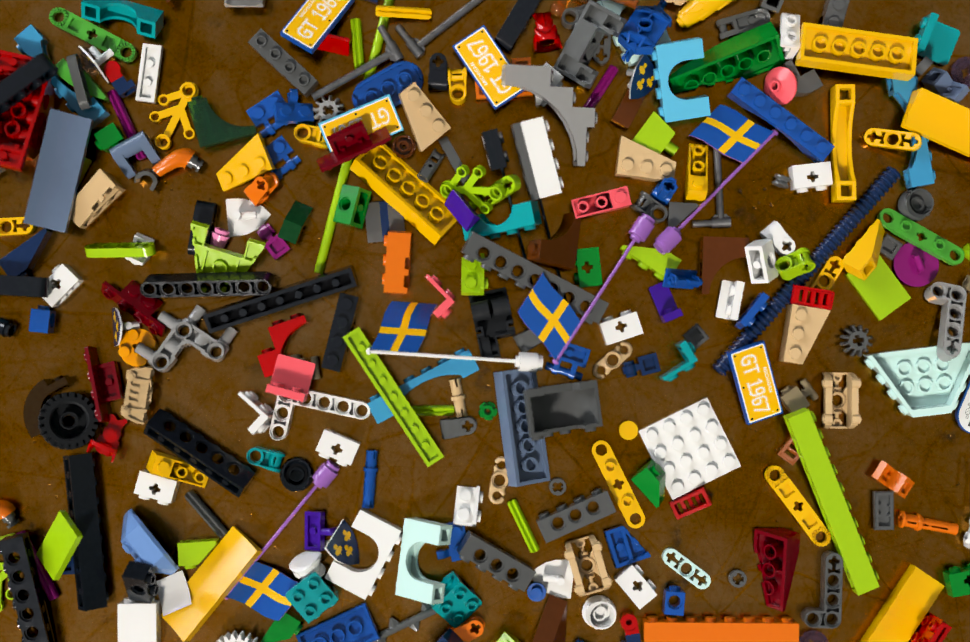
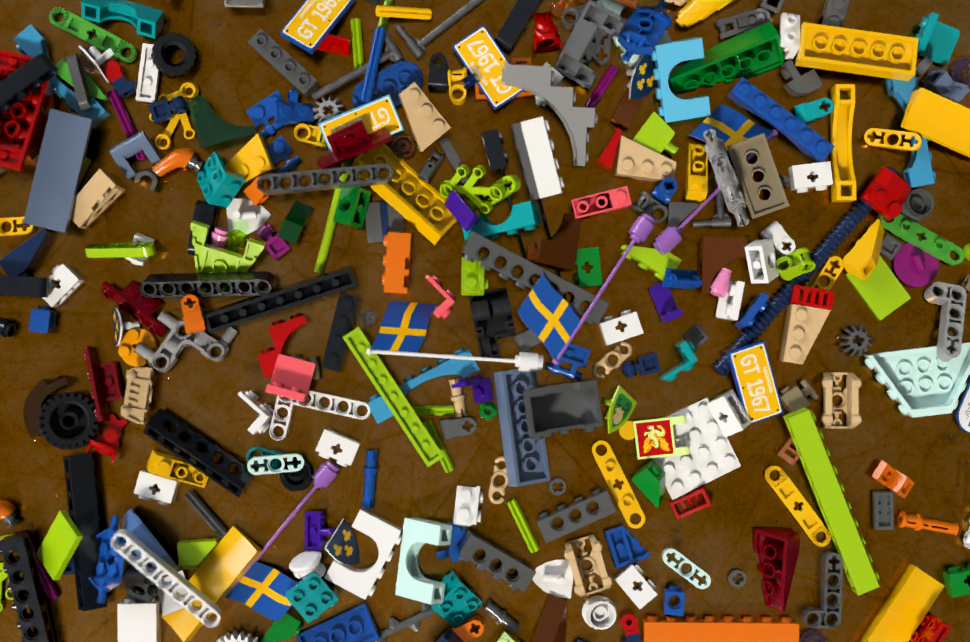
green brick [93,122,127,153] -> none
blue plate [527,582,546,602] -> none
coral dish [764,67,797,105] -> none
none -> blue plate [89,516,127,603]
none -> white beam [111,529,221,627]
none -> dark blue plate [148,96,188,124]
none -> black tyre [151,32,196,77]
none -> orange piece [181,294,206,334]
none -> teal bracket [197,152,246,208]
none -> clear neon green tile [226,230,246,252]
none -> light aqua beam [247,453,304,475]
none -> dark grey beam [257,164,393,195]
none -> clear tile [358,308,378,327]
none -> blue axle [361,27,386,103]
none -> lime axle [423,419,455,473]
none -> dark purple bracket [451,375,494,403]
none -> clear blue bush [460,73,480,89]
none -> dark grey pin [483,600,520,634]
none -> red slope [597,128,622,170]
none -> shield [602,385,637,434]
none -> flag [633,415,690,460]
none -> light grey pin [703,129,749,227]
none -> white brick [707,389,752,437]
none -> bright pink cone [710,268,732,298]
none -> dark tan plate [727,133,789,219]
none -> teal piece [794,98,834,124]
none -> red slope [860,166,911,221]

